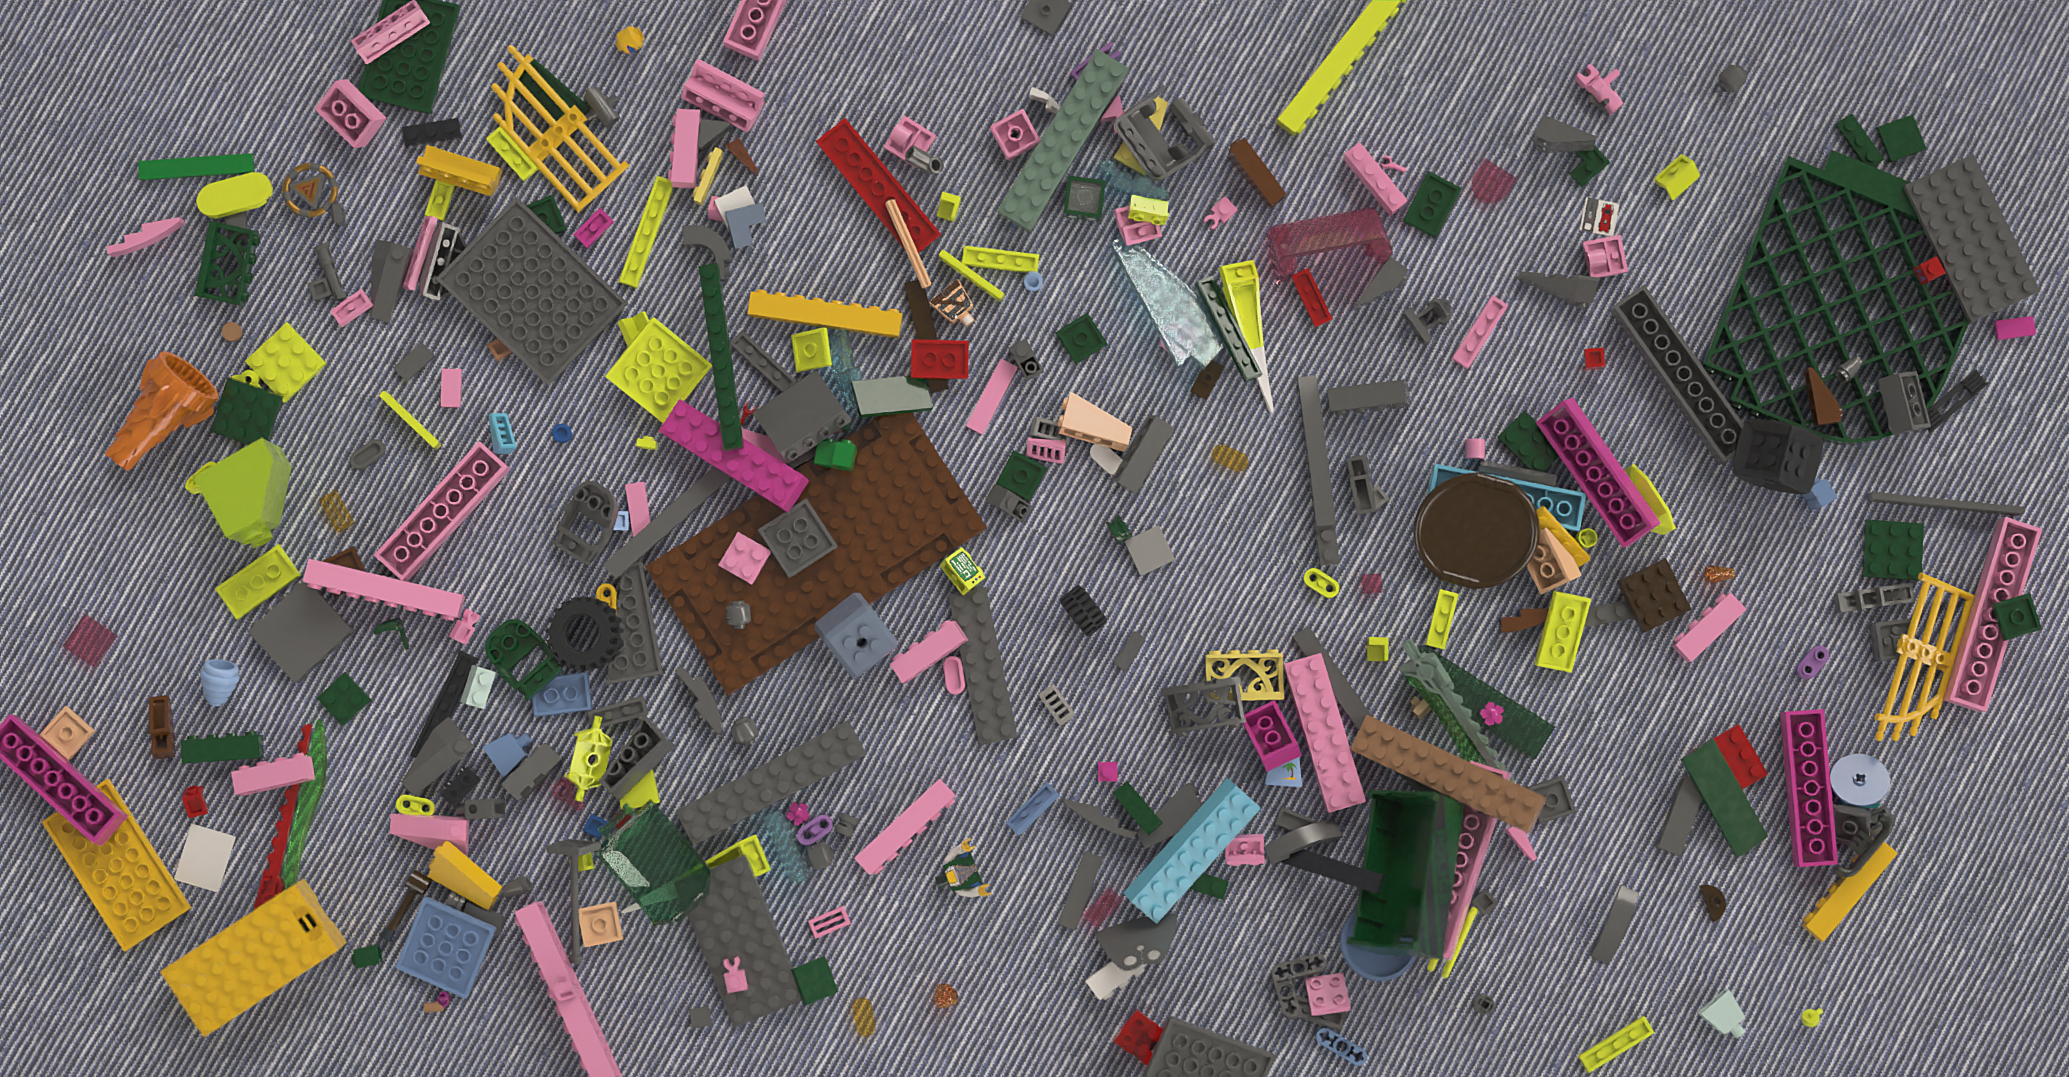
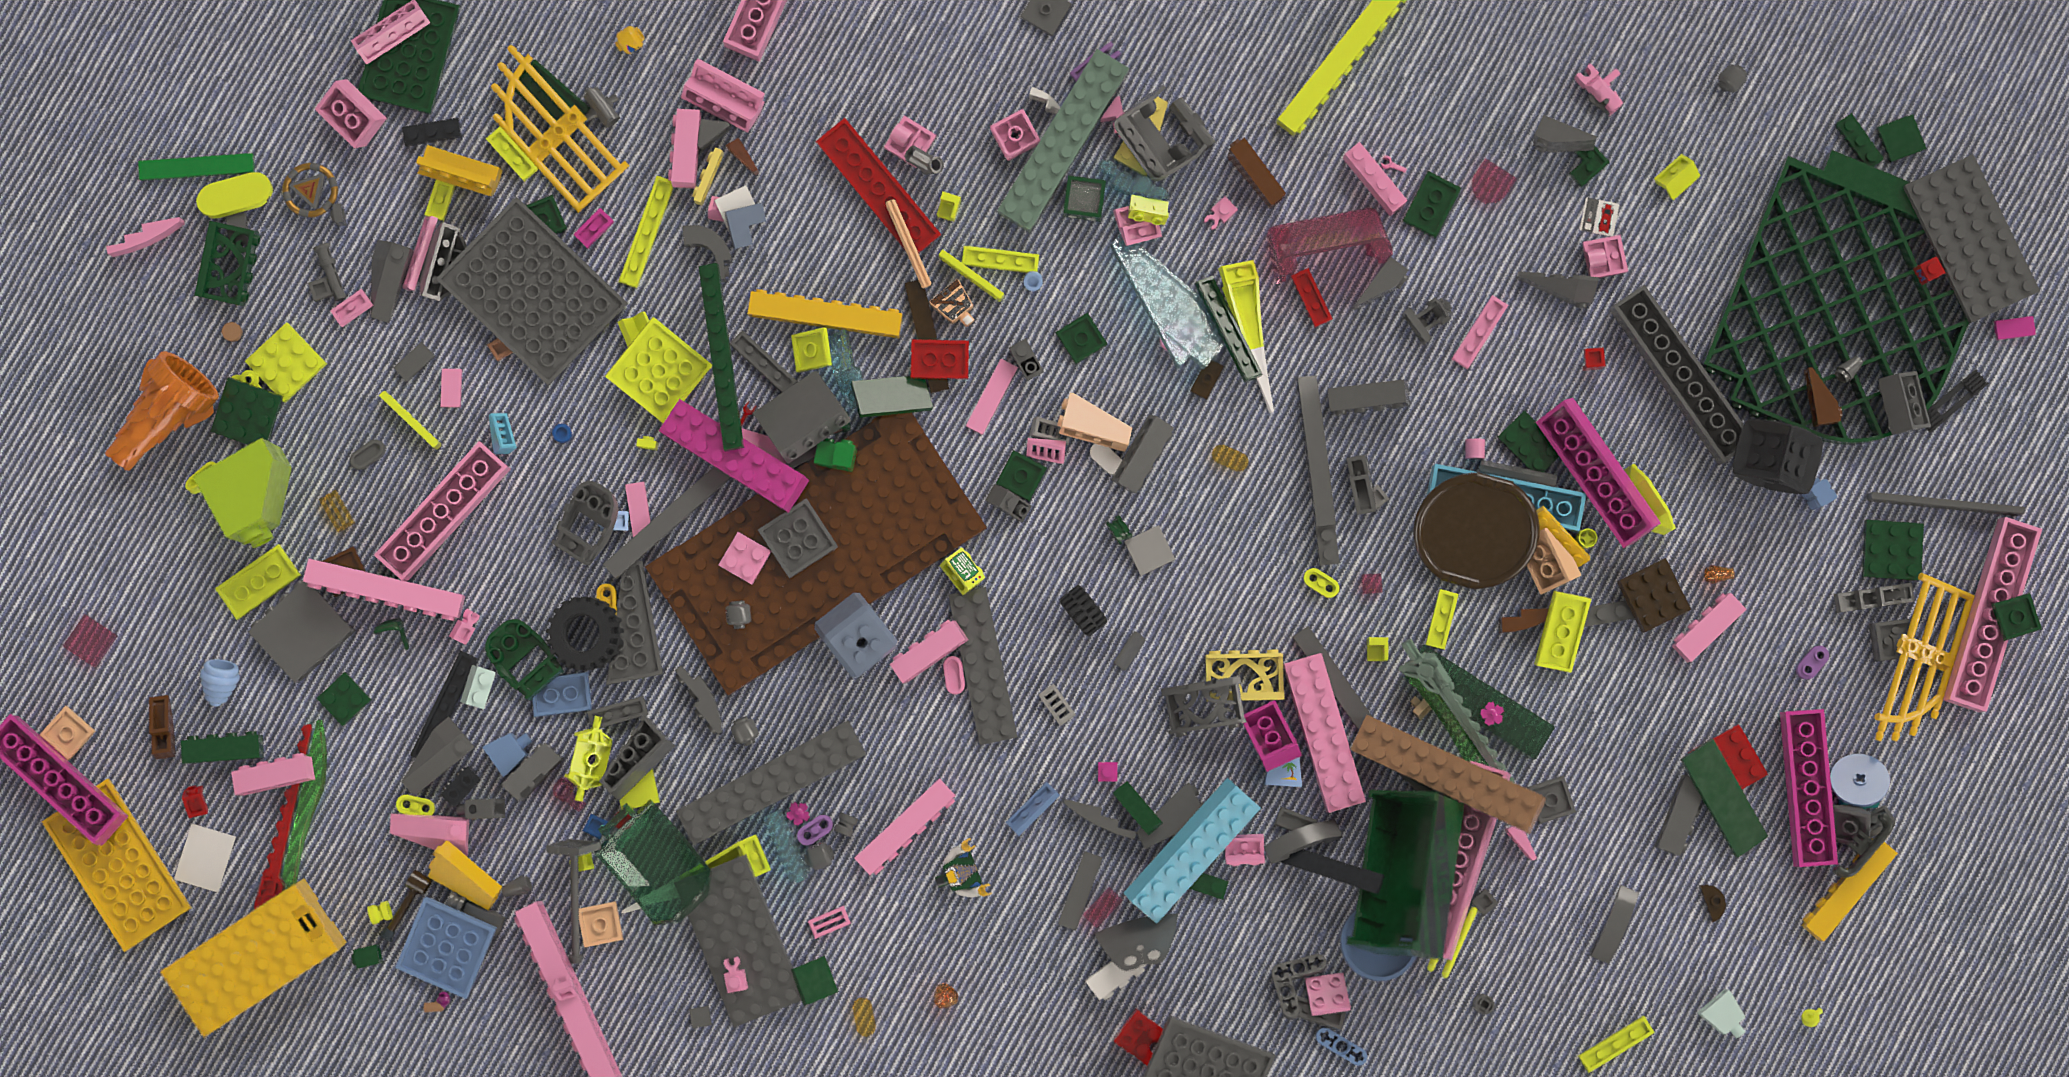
none -> neon yellow wheel [367,901,393,925]

